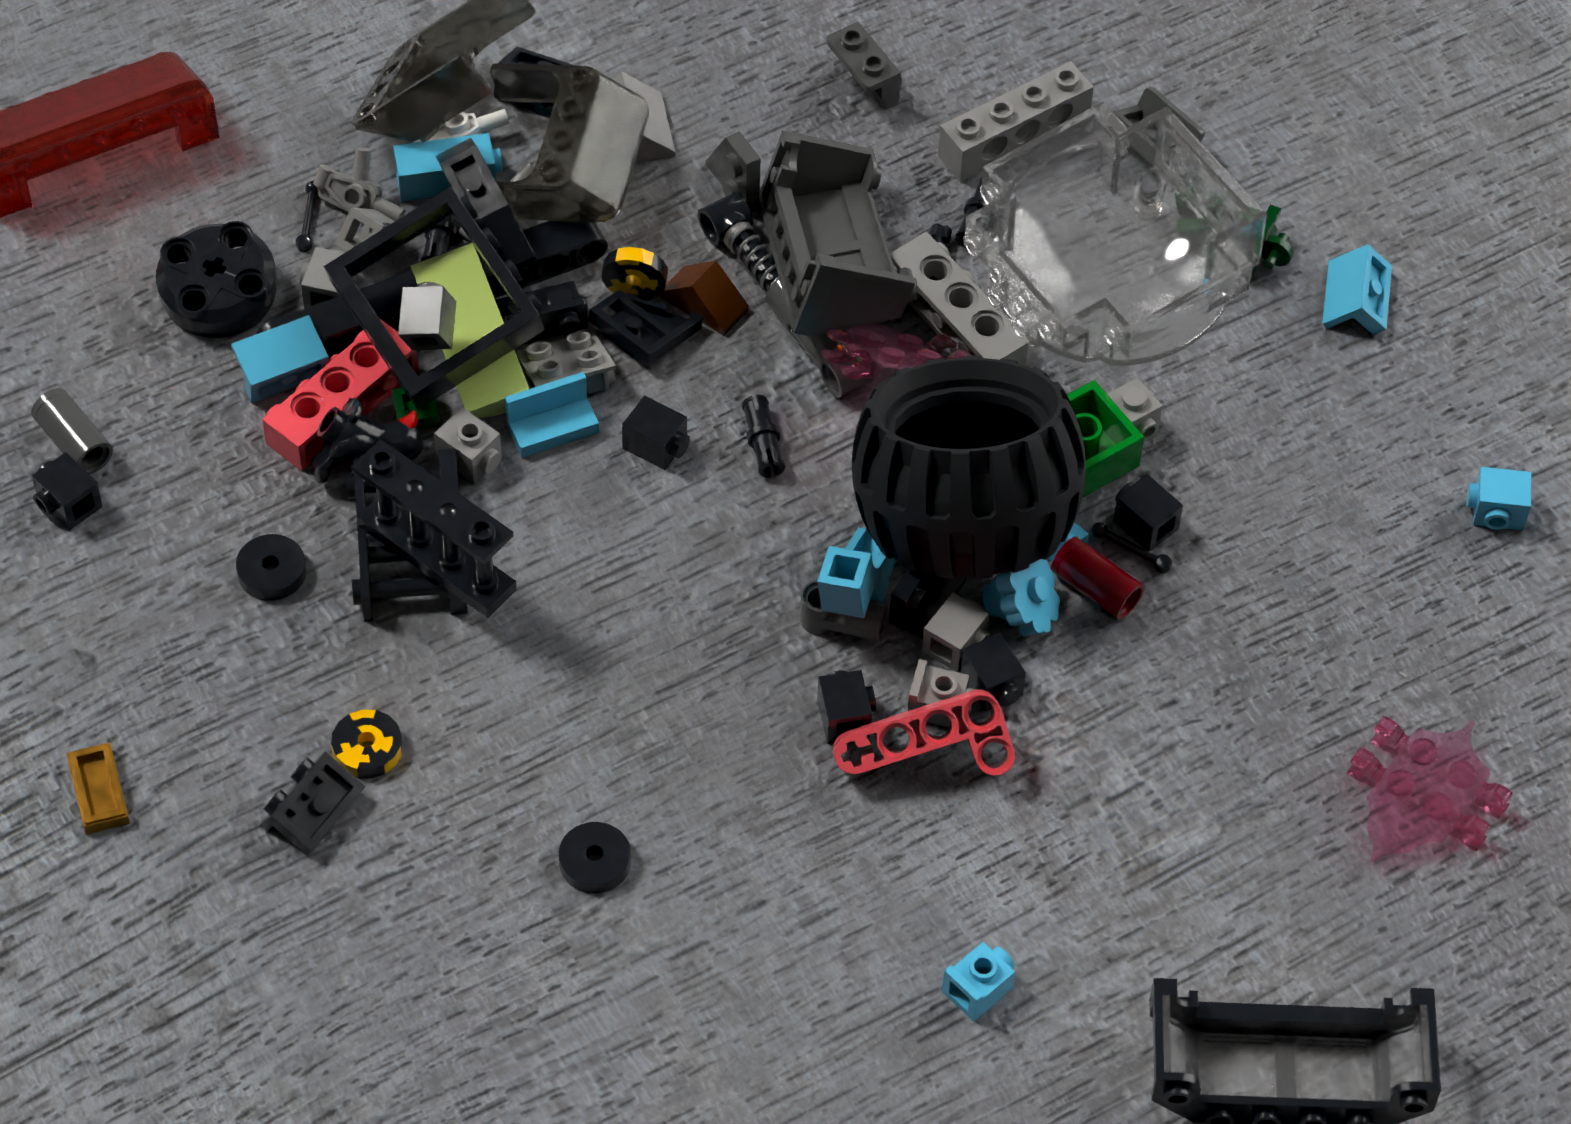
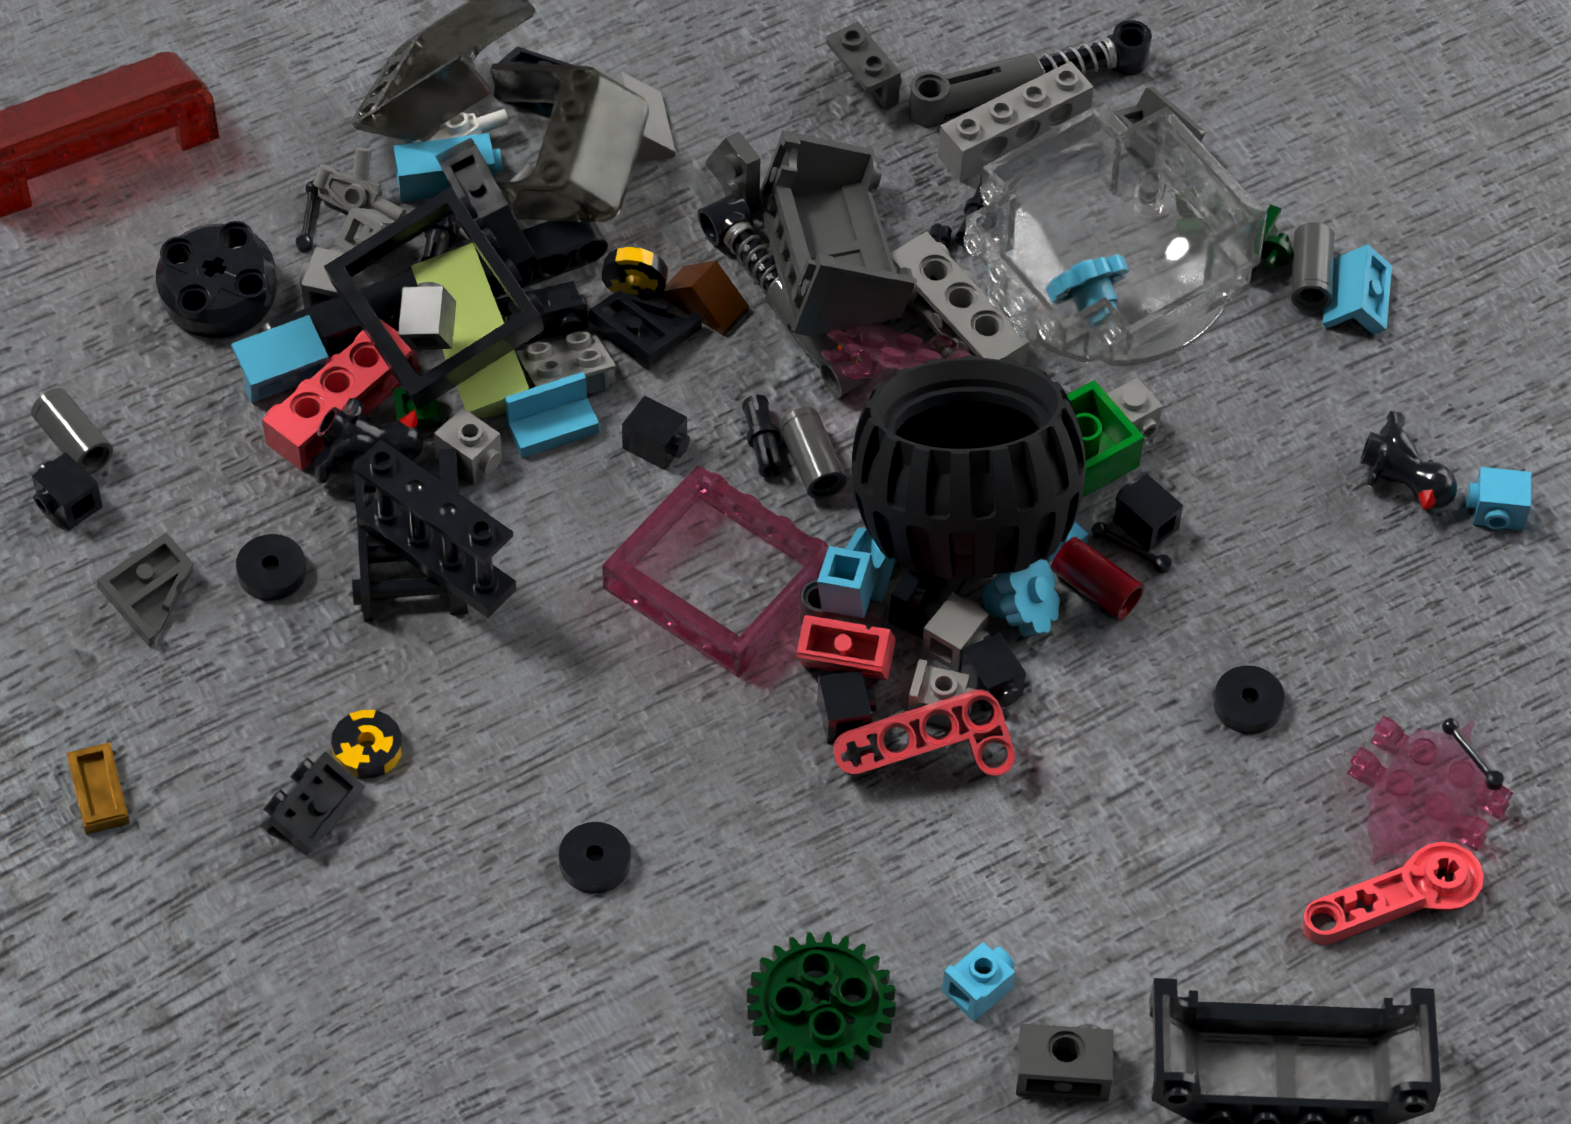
none -> dark grey wing [97,533,193,646]
none -> clear pink window [602,465,829,678]
none -> dark green gear [747,932,896,1075]
none -> dark grey pin [779,407,847,499]
none -> coral brick [796,615,896,681]
none -> piece [909,20,1152,127]
none -> dark grey brick [1015,1021,1114,1101]
none -> medium azure plant [1045,254,1130,324]
none -> black piece [1213,666,1285,734]
none -> dark grey pin [1291,222,1335,311]
none -> coral beam [1302,841,1484,945]
none -> black animal [1360,411,1457,510]
none -> black hinge [1442,718,1504,790]

